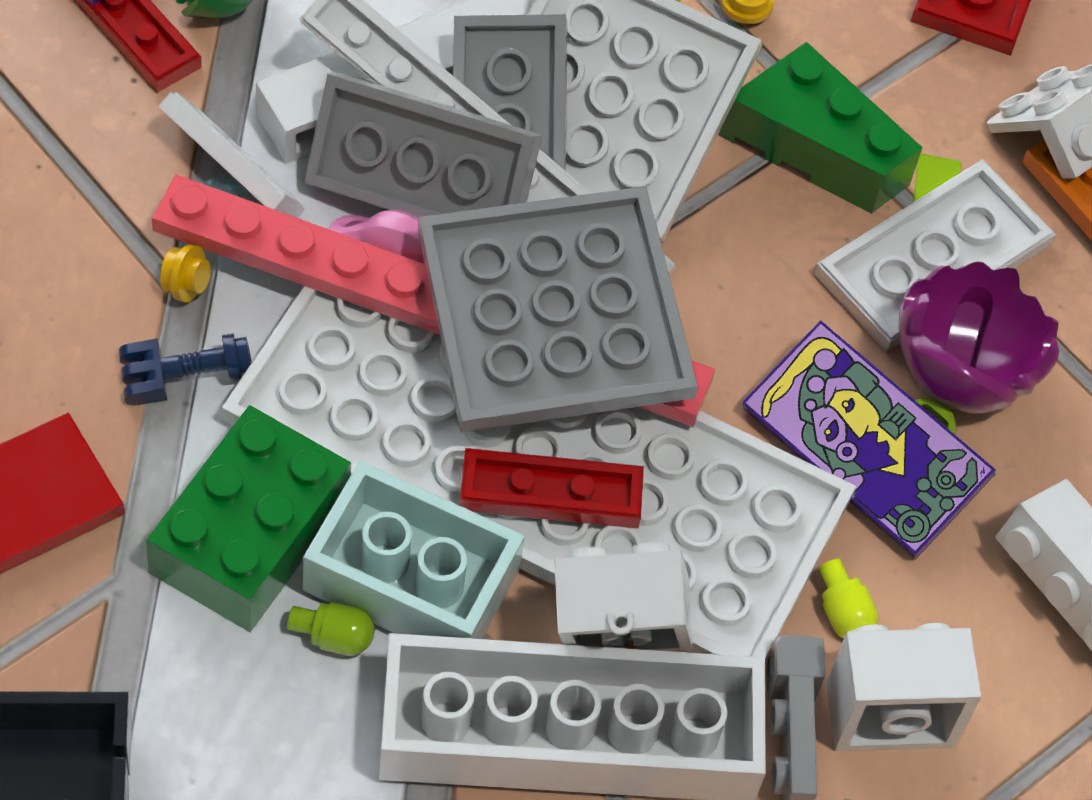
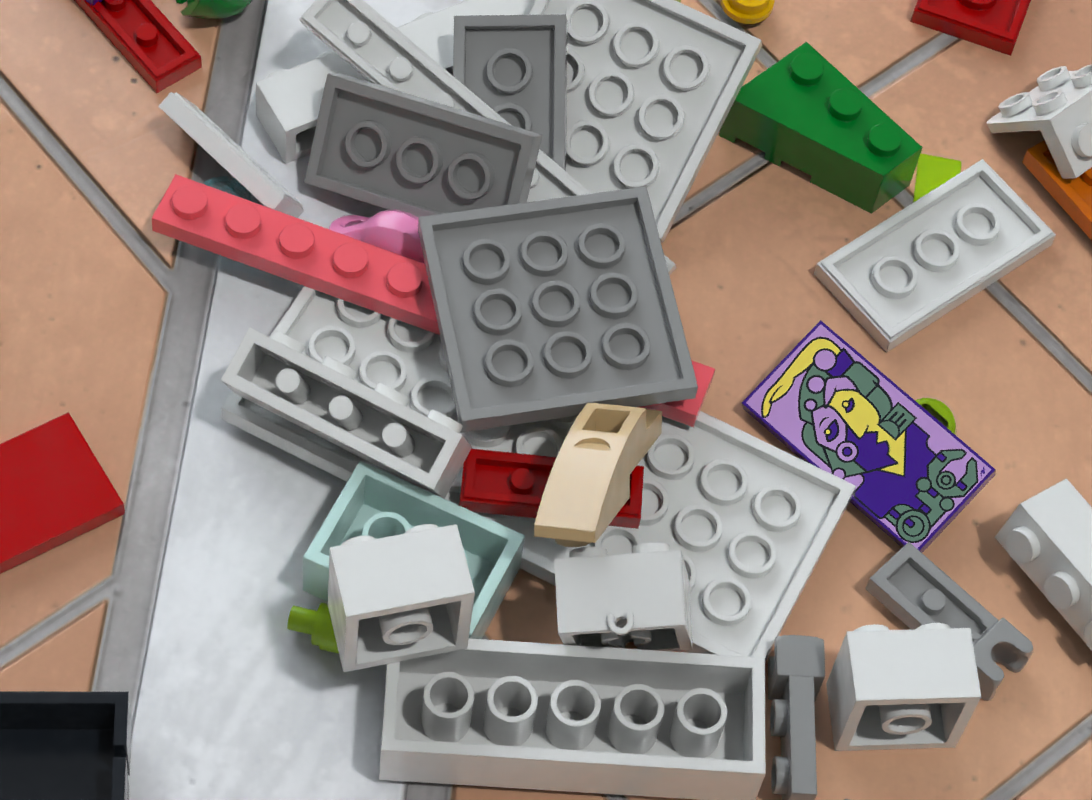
dark blue hinge [119,333,252,405] -> none
green brick [146,405,351,633] -> none
yellow plate [160,244,211,303] -> none
neon yellow cylinder [819,558,878,639] -> none
magenta piece [899,261,1060,414] -> none
none -> white brick [221,327,472,499]
none -> white brick [328,524,475,672]
none -> tan slope [534,402,662,547]
none -> light grey plate [866,542,1033,701]

